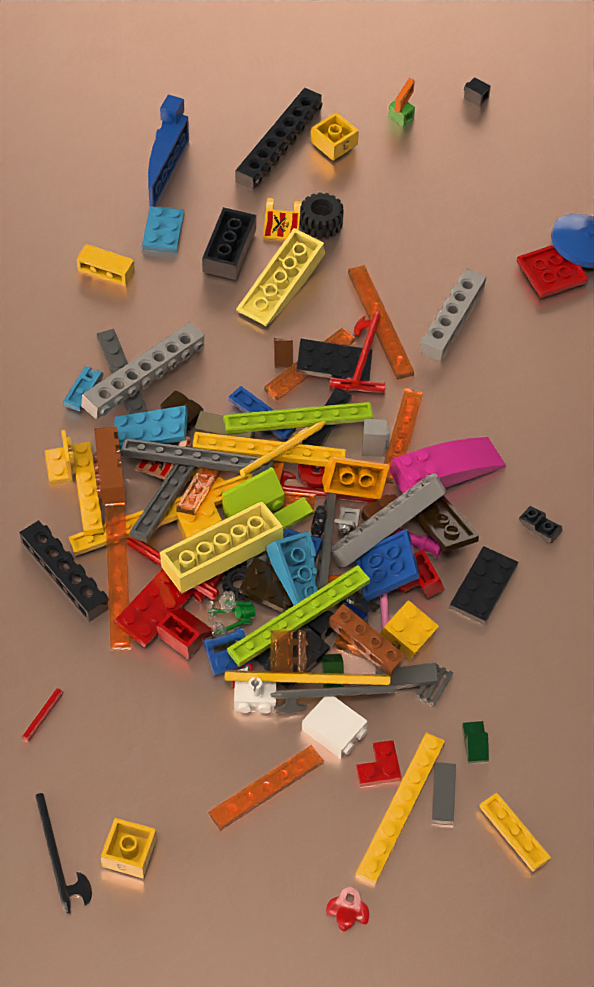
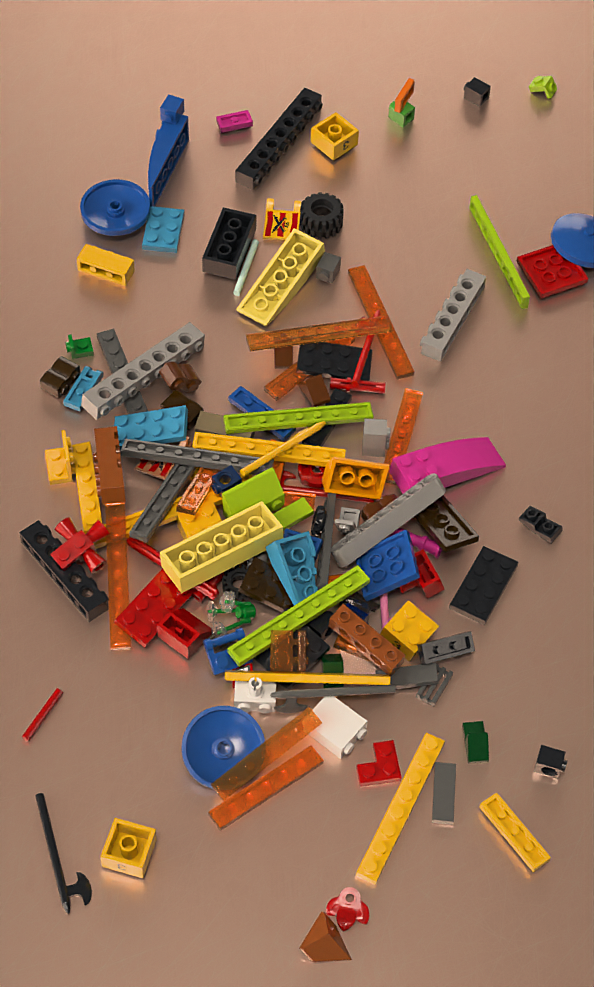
none -> dark brown brick [40,356,81,398]
none -> red brick [50,517,110,574]
none -> green bracket [65,334,94,359]
none -> blue dish [80,179,150,236]
none -> reddish brown brick [159,362,202,392]
none -> blue dish [181,706,266,791]
none -> dark blue brick [211,465,242,497]
none -> clear orange tile [211,707,322,802]
none -> dark pink plate [216,110,253,133]
none -> light aqua bar [233,239,259,296]
none -> clear orange tile [246,315,392,352]
none -> reddish brown slope [298,374,331,407]
none -> dark orange slope [299,912,352,962]
none -> dark grey brick [316,252,341,283]
none -> black plate [417,631,475,665]
none -> lime tile [469,195,530,309]
none -> lime bracket [529,76,557,99]
none -> black brick [534,745,568,779]

